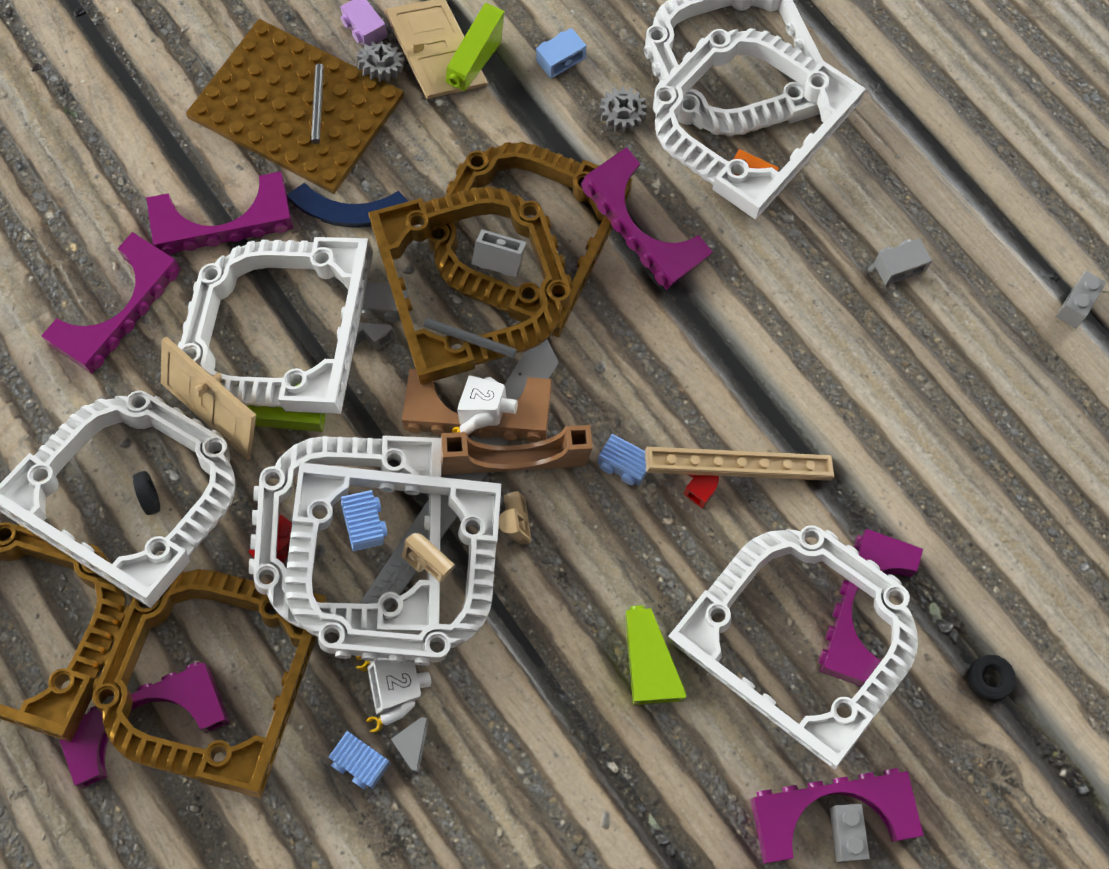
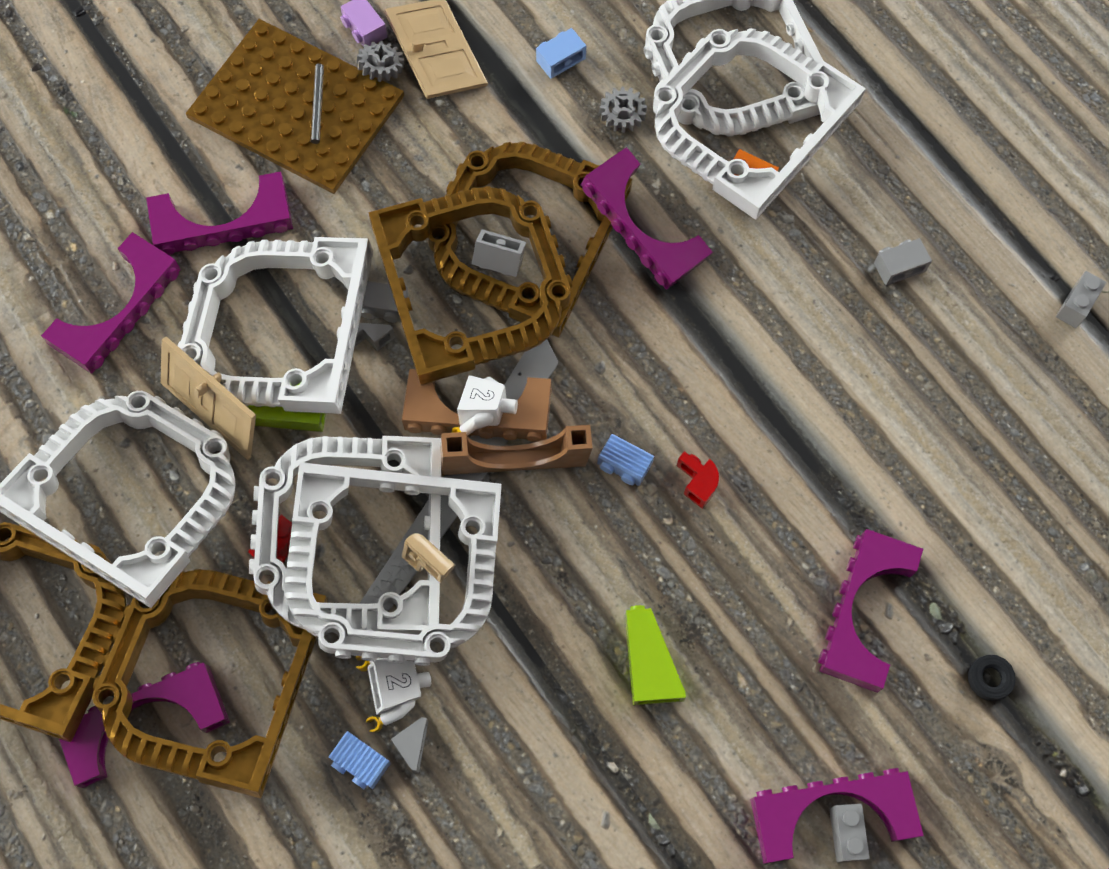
black tyre [133,471,160,515] -> none
dark blue tile [287,182,408,228] -> none
light blue brick [341,490,388,551] -> none
dark grey bar [423,318,517,358] -> none
lime slope [446,2,505,91] -> none
tan brick [499,491,532,545] -> none
tan tile [645,447,834,481] -> none
white arch [668,525,918,770] -> none

